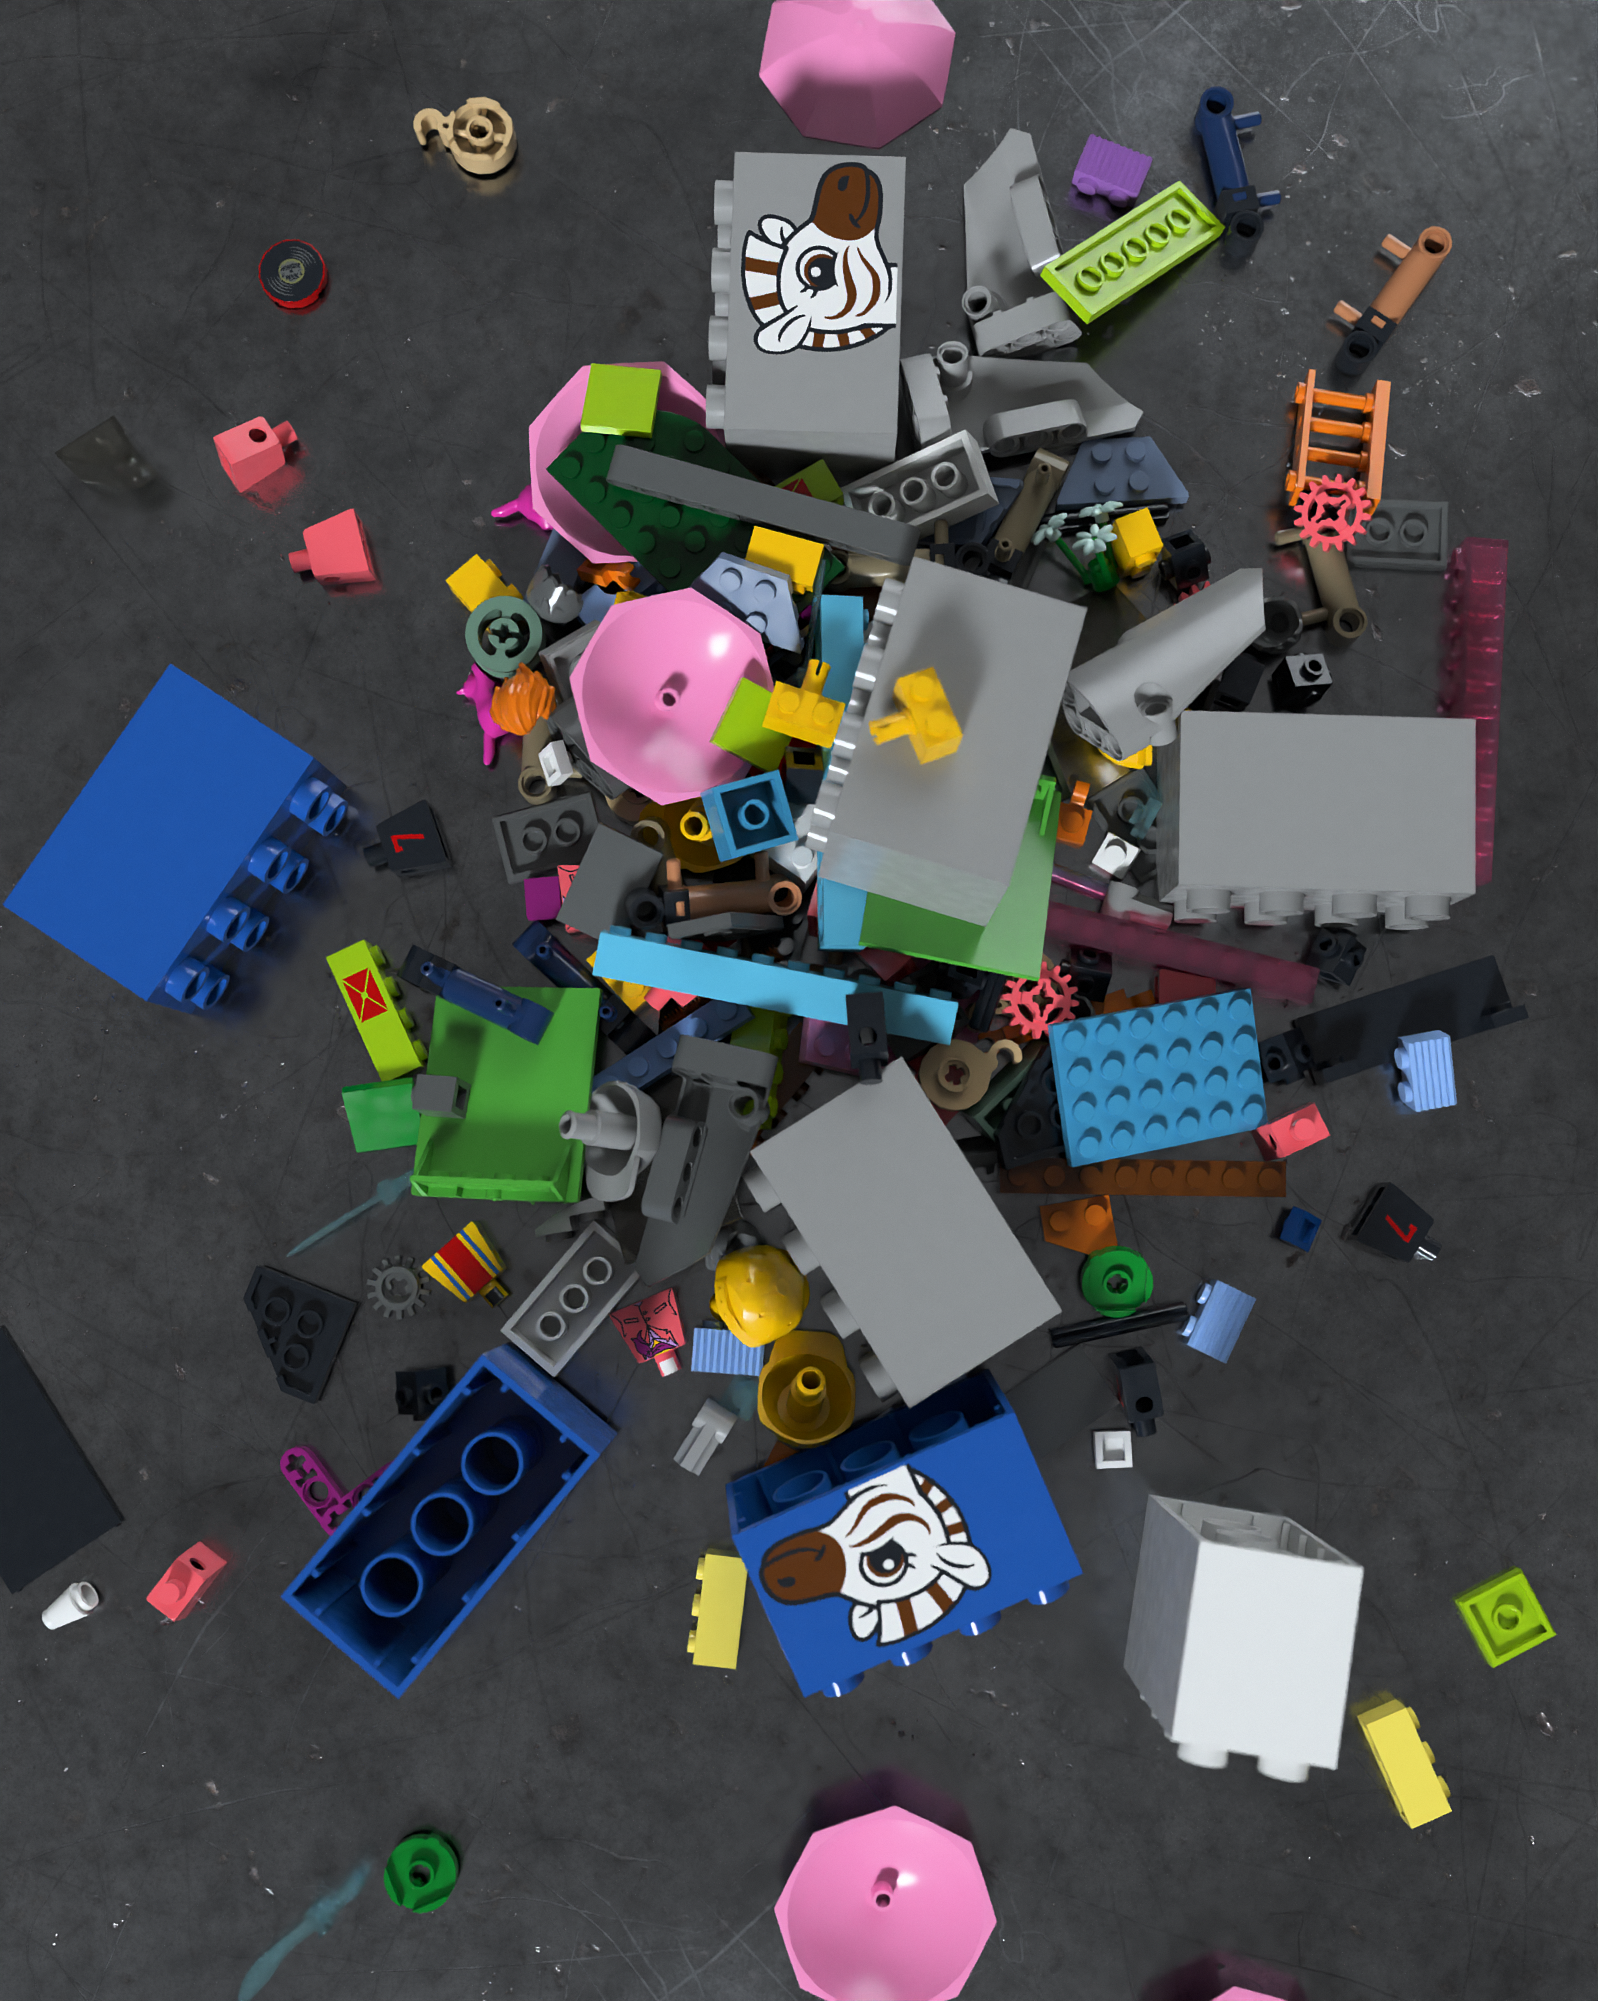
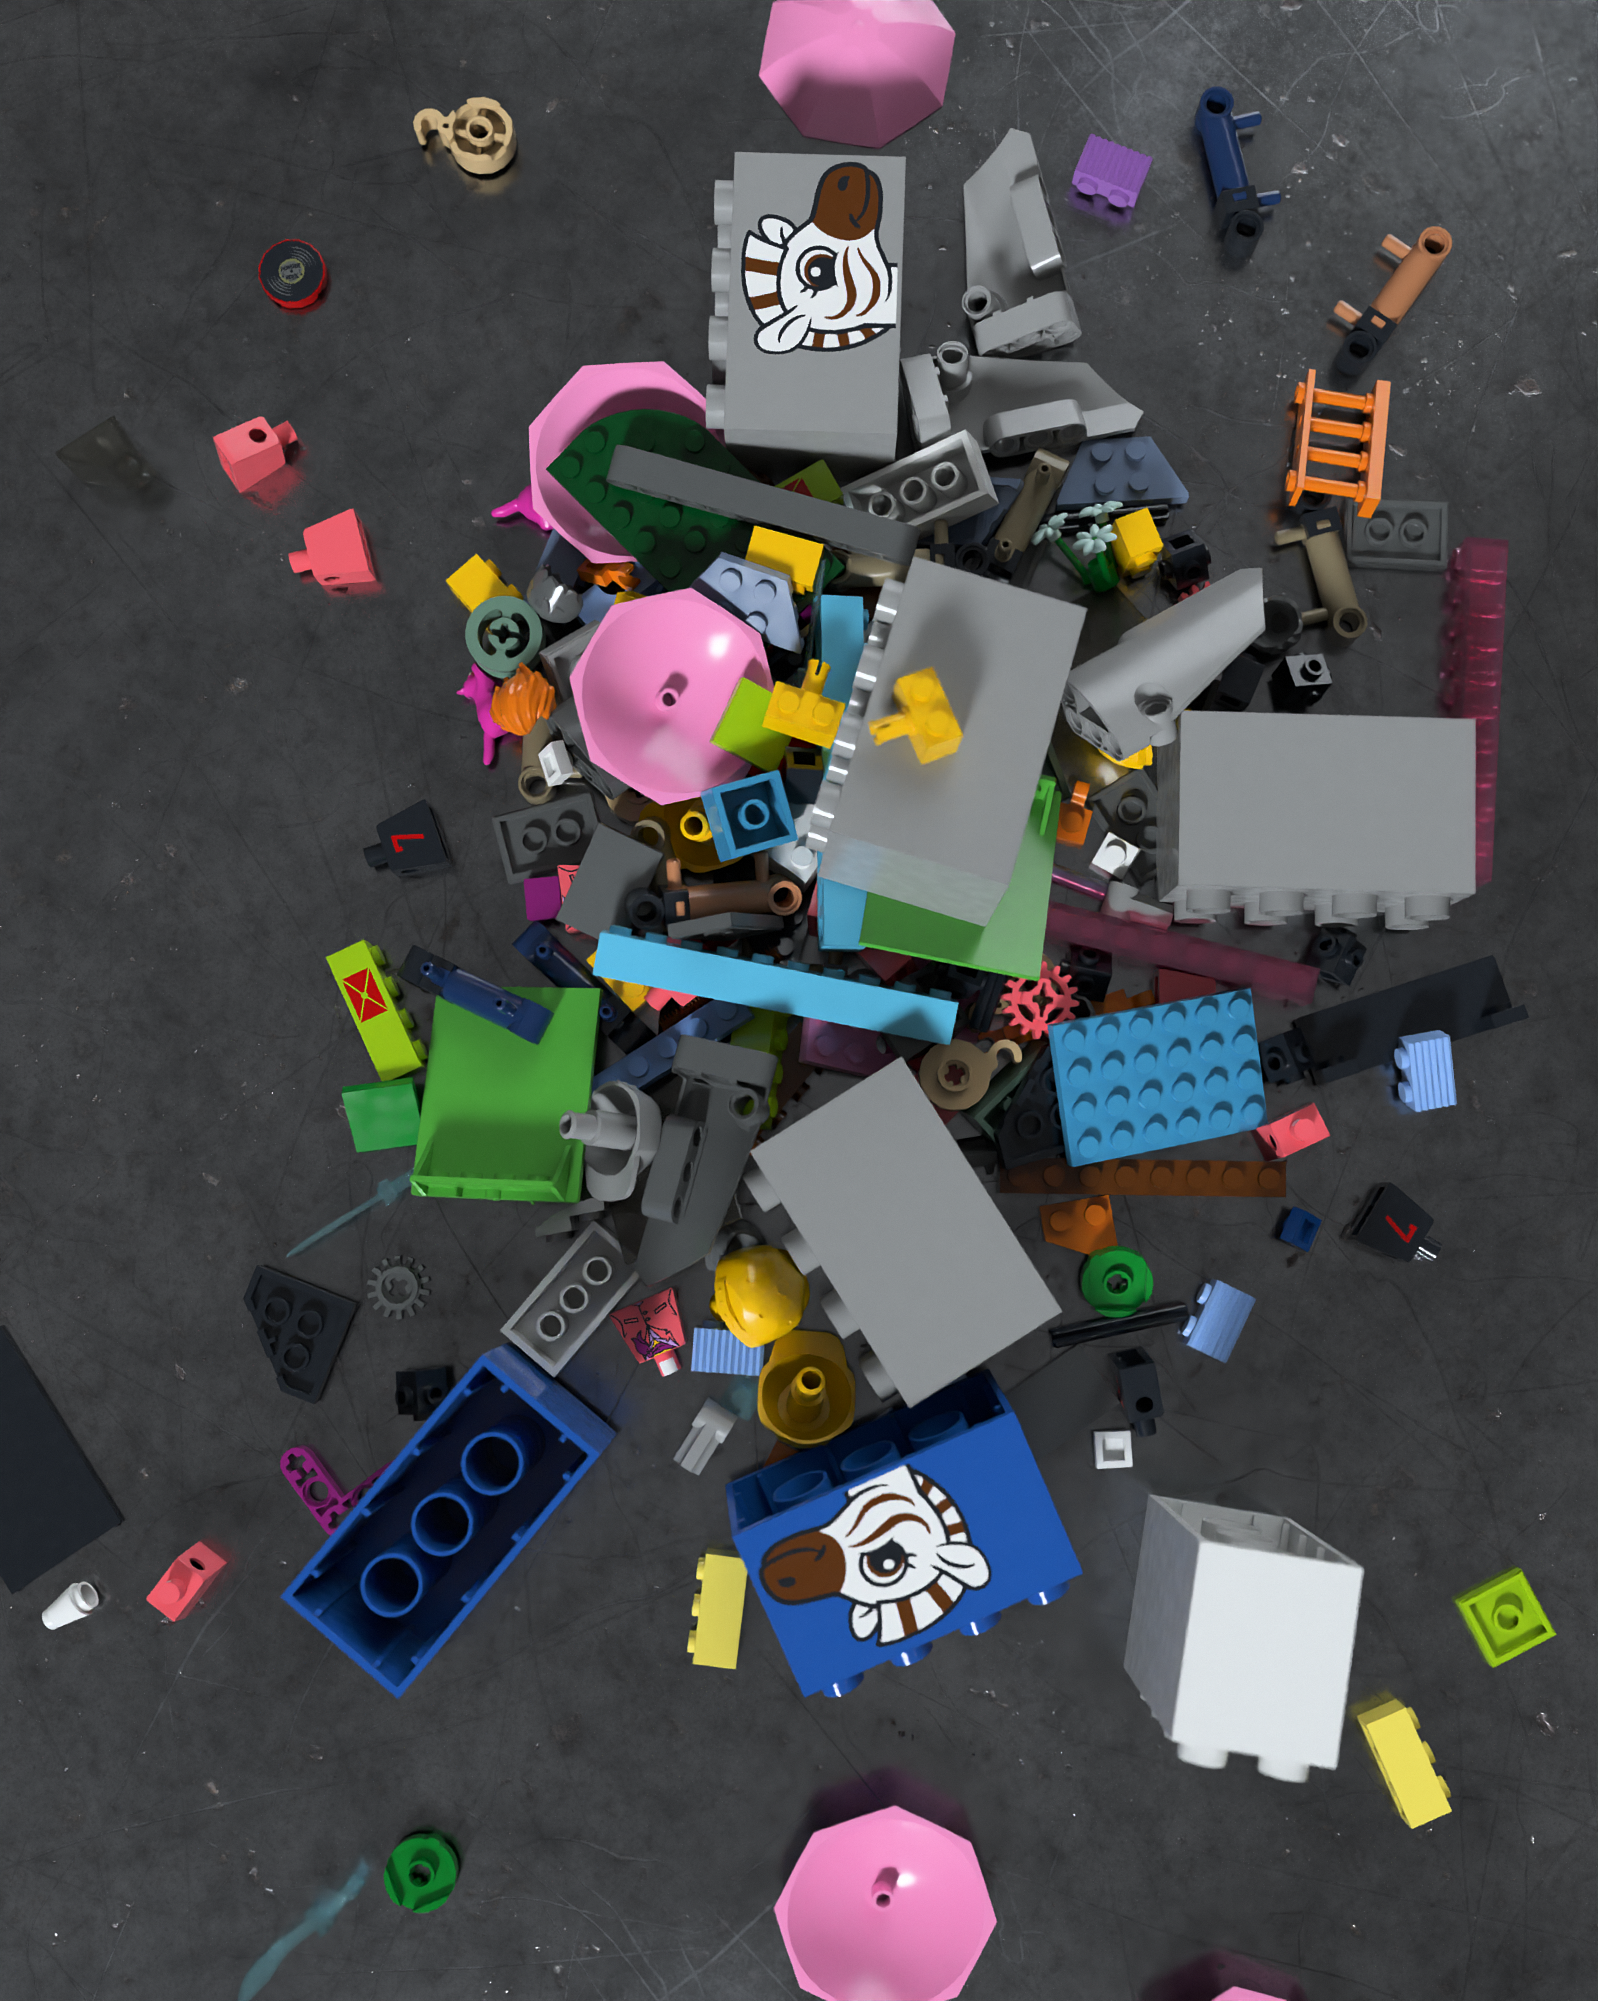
blue brick [3,663,348,1014] -> none
dark grey brick [411,1074,471,1119] -> none
torso [421,1221,509,1309] -> none
lime tile [580,363,662,438] -> none
black torso [845,991,888,1085] -> none
lime plate [1040,180,1225,324] -> none
clear light blue plate [1128,797,1163,841] -> none
coral gear [1294,474,1373,553] -> none

